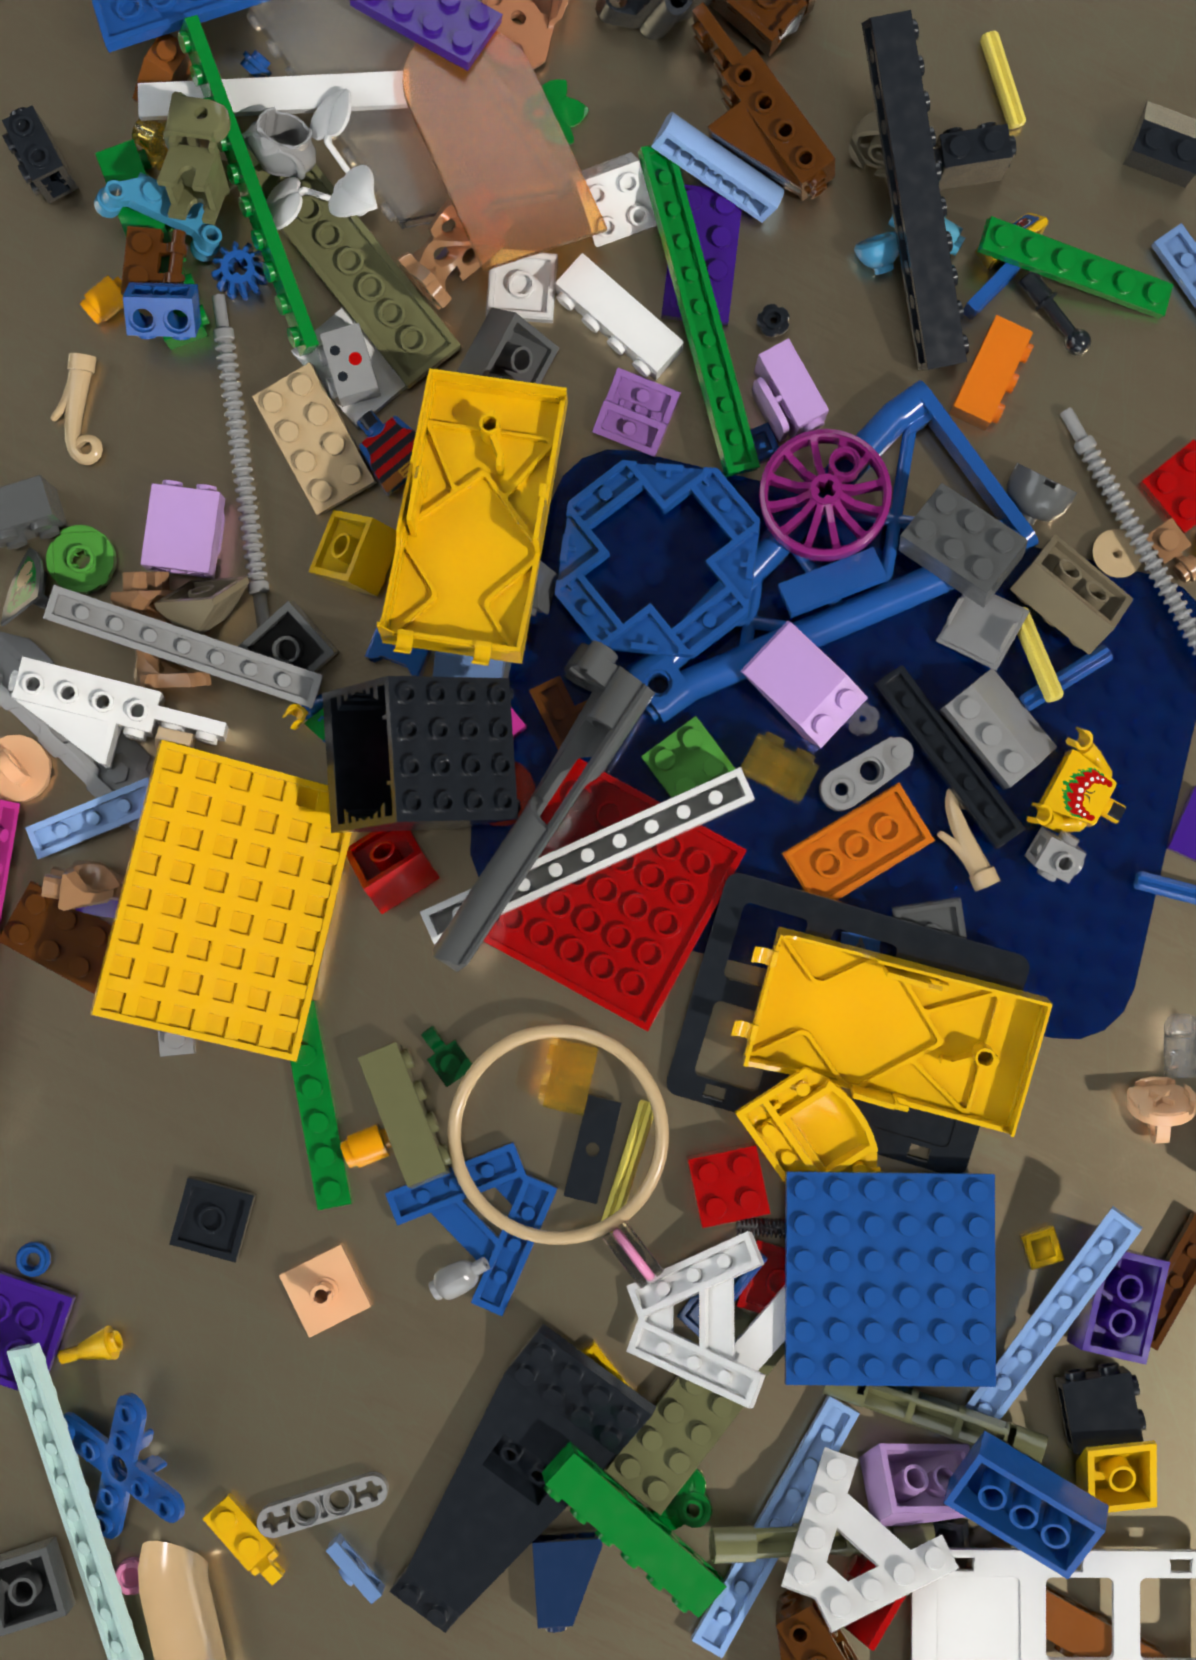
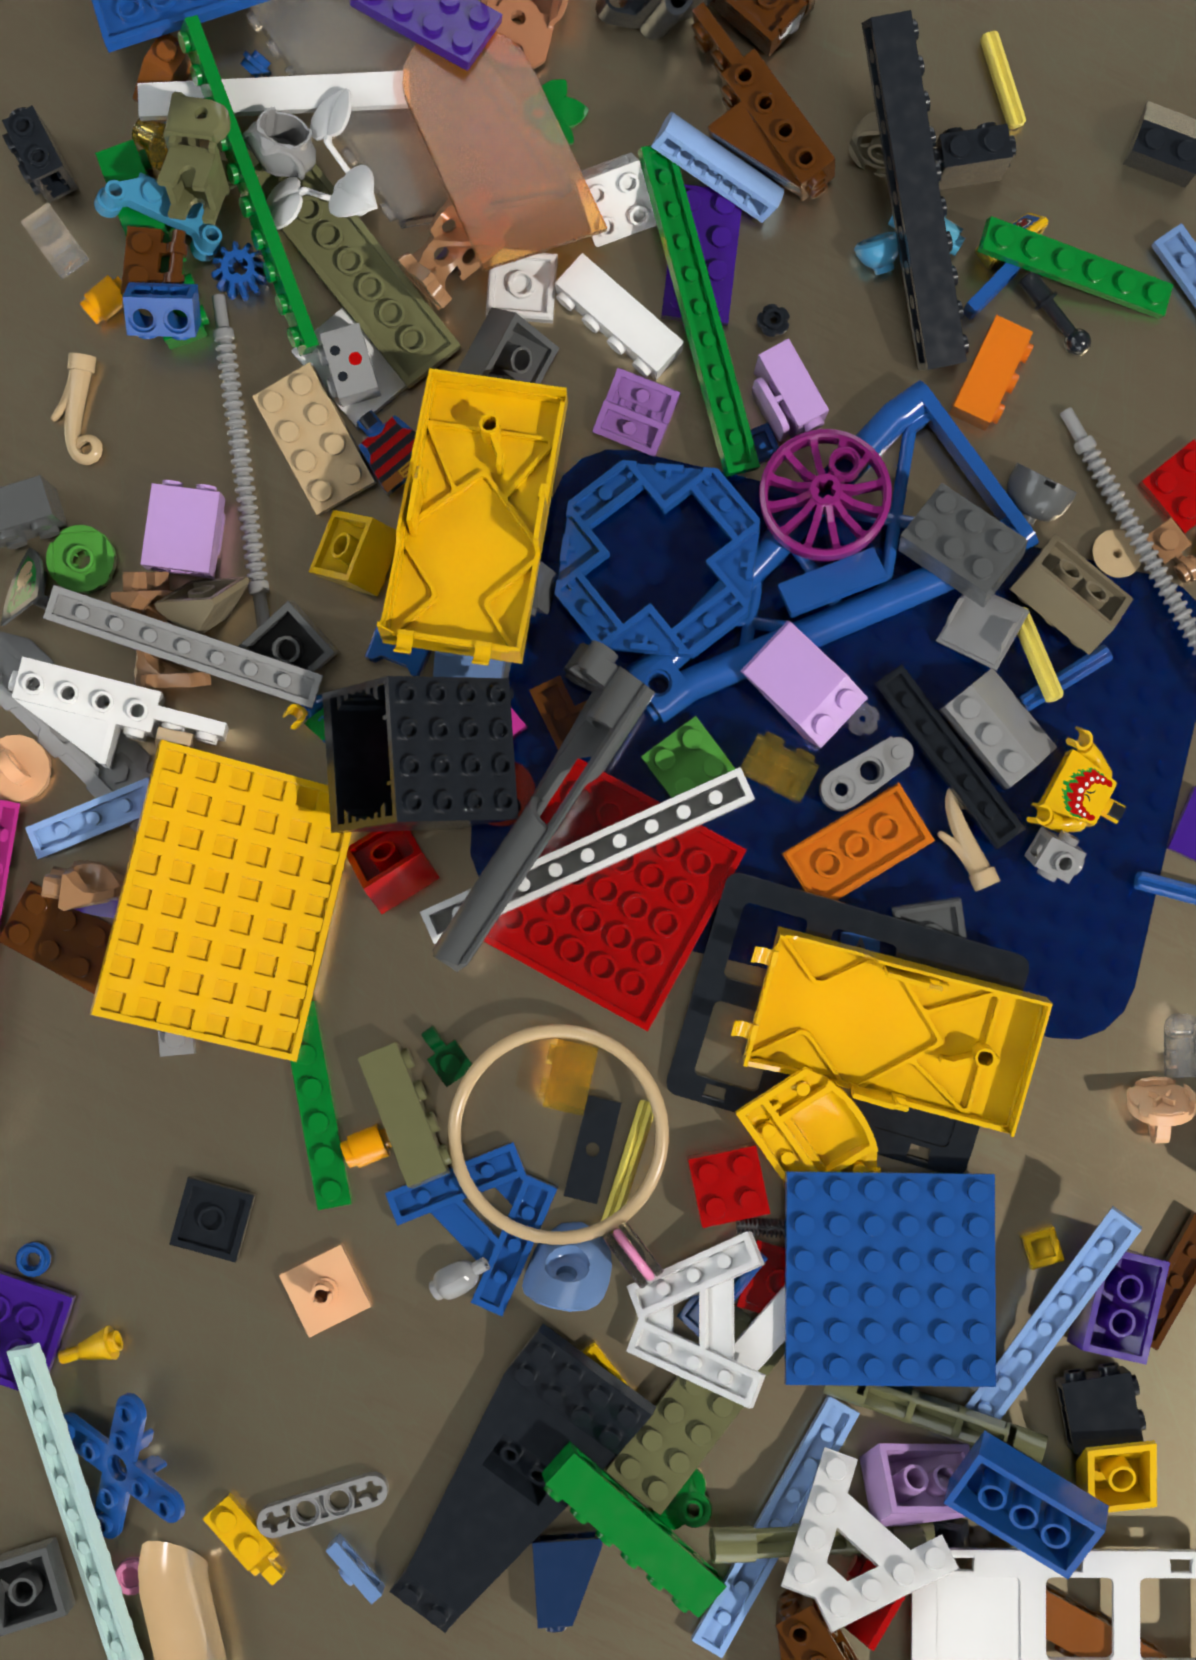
none -> clear slope [21,203,89,279]
none -> medium blue hat [522,1222,612,1312]

